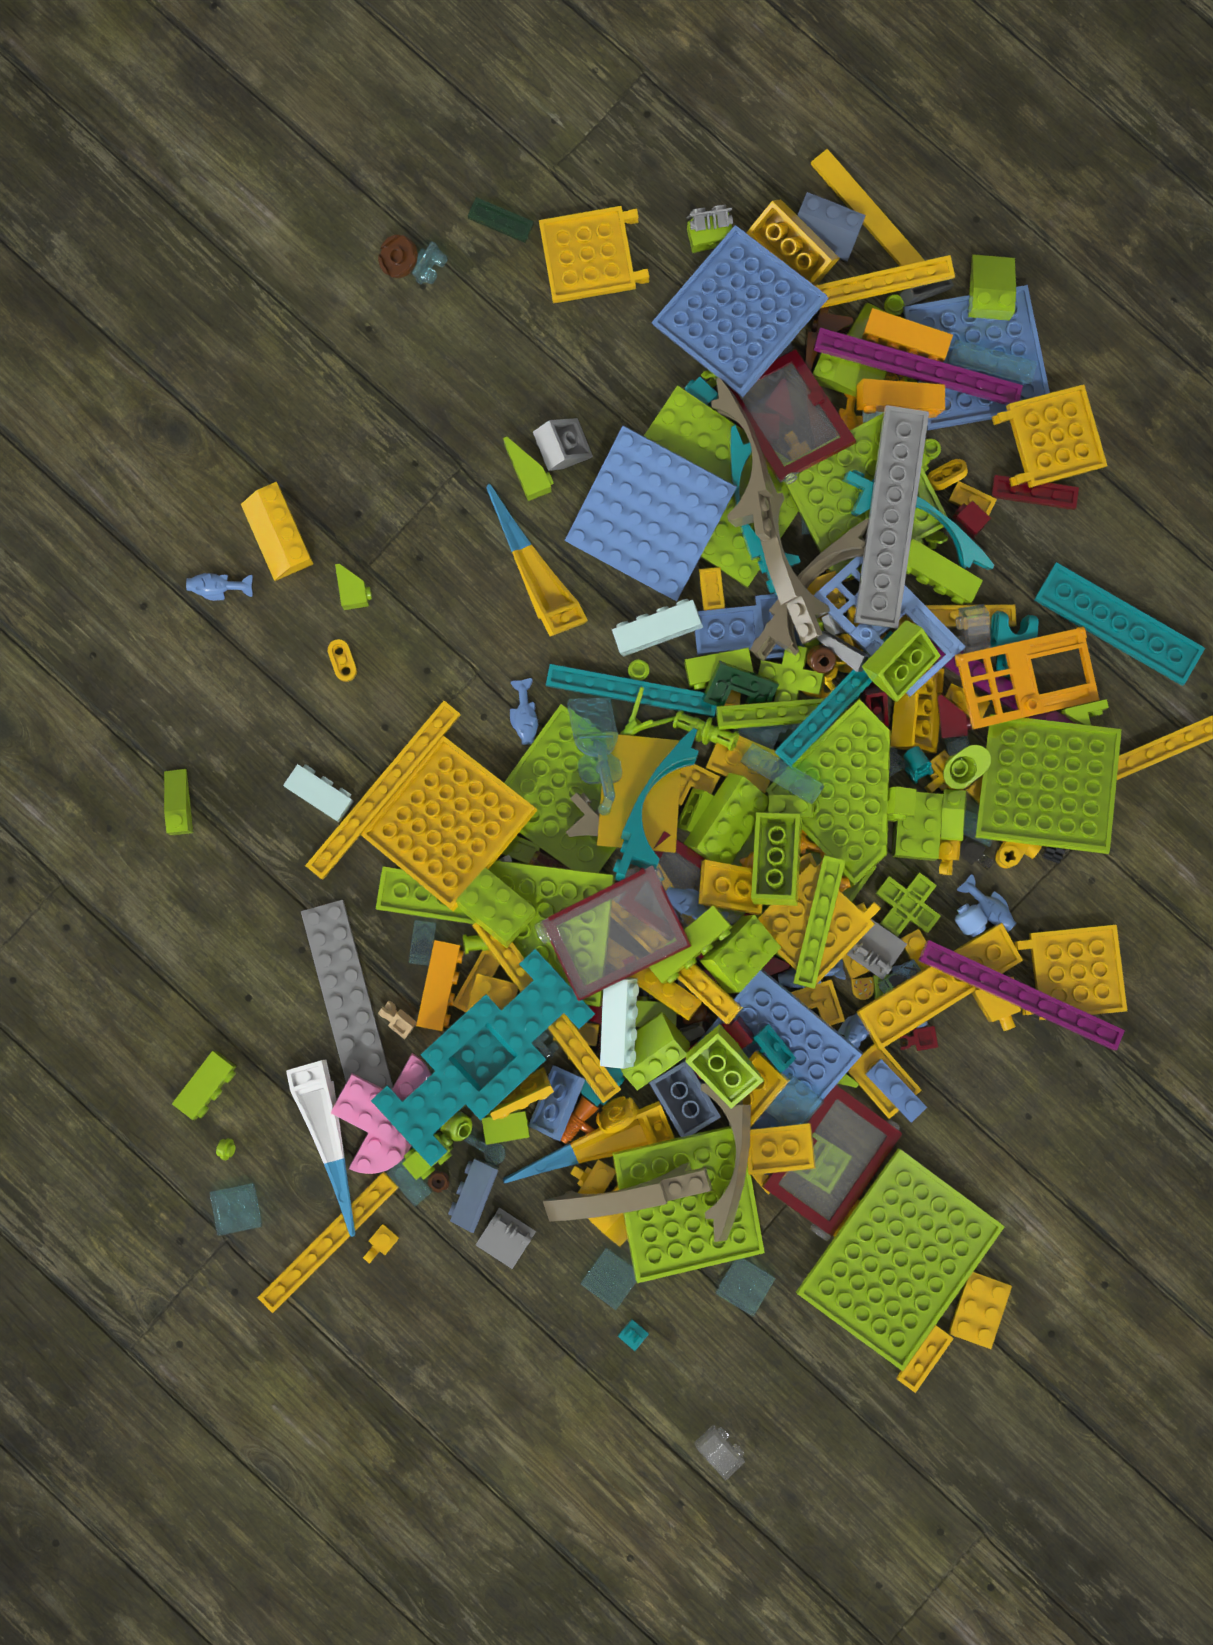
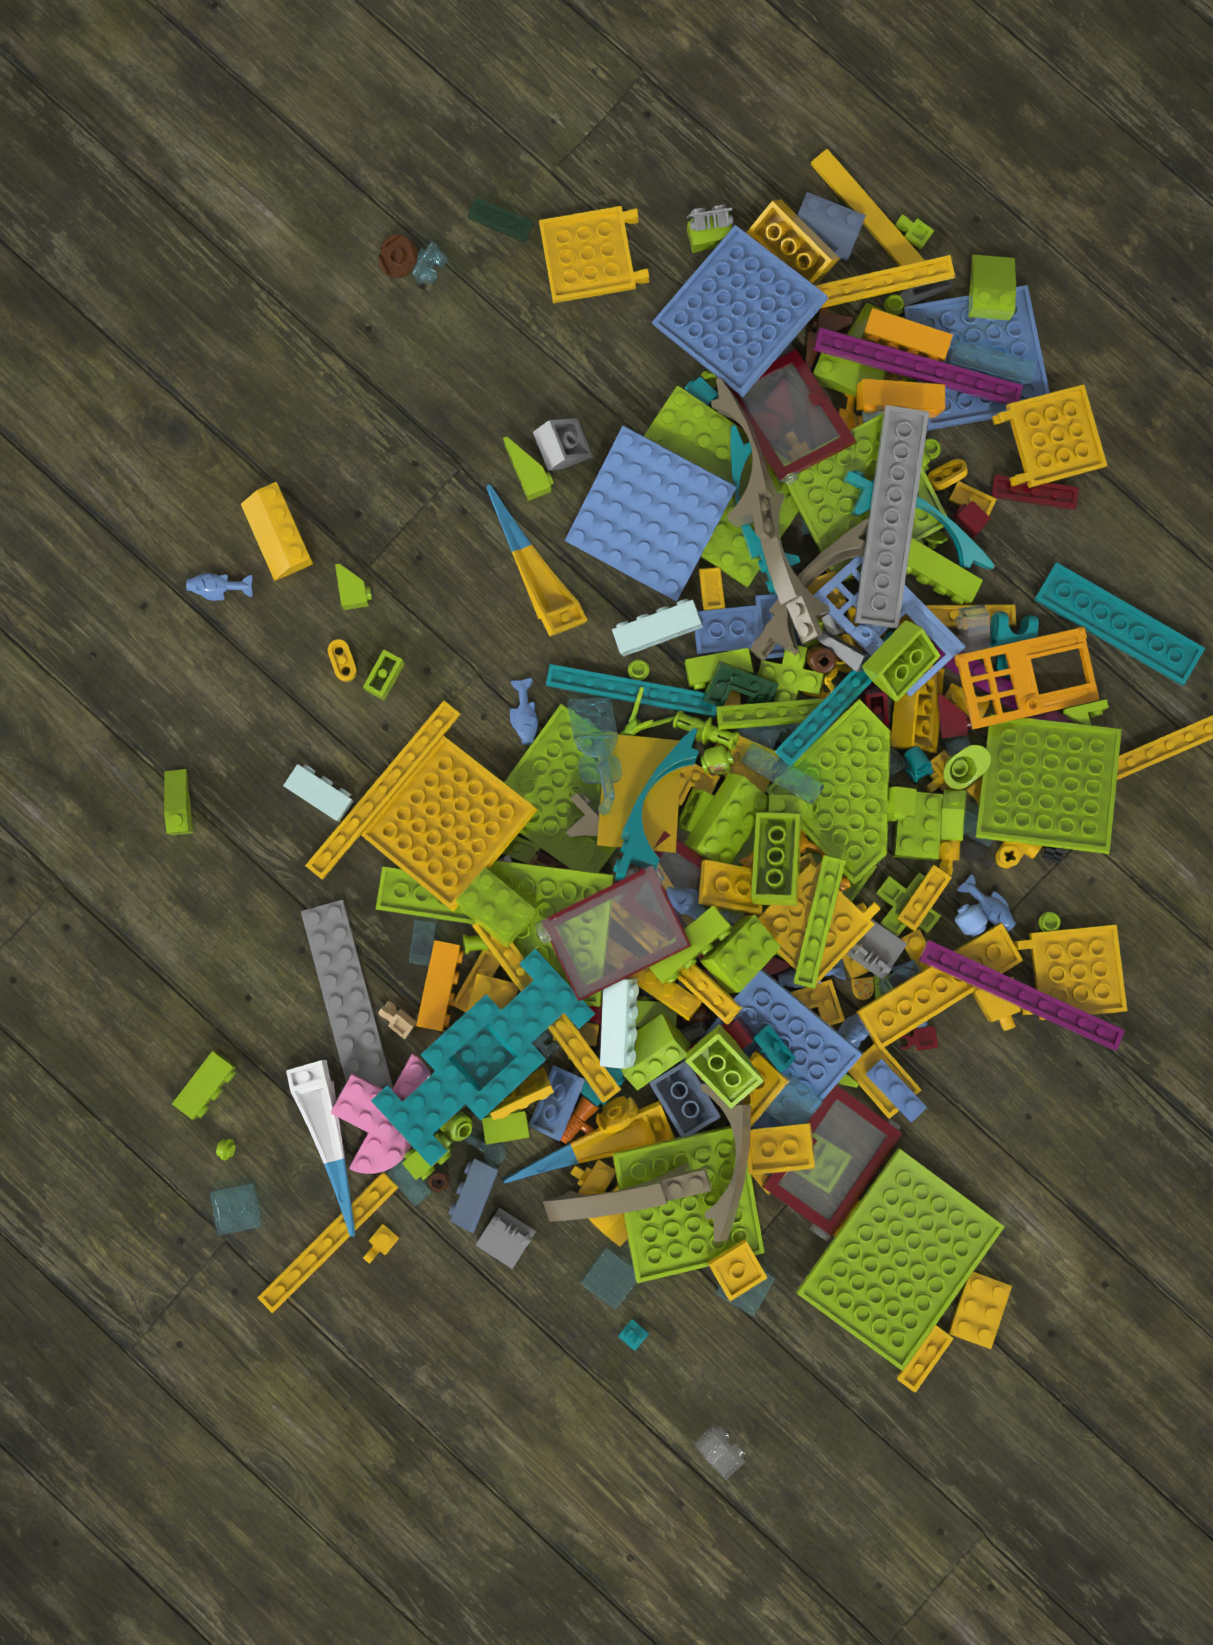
none -> lime brick [363,649,405,701]
none -> lime head [701,745,734,776]
none -> yellow plate [707,1239,767,1301]
none -> lime plate [895,215,934,250]
none -> yellow plate [896,865,952,931]
none -> lime plate [1038,912,1061,932]

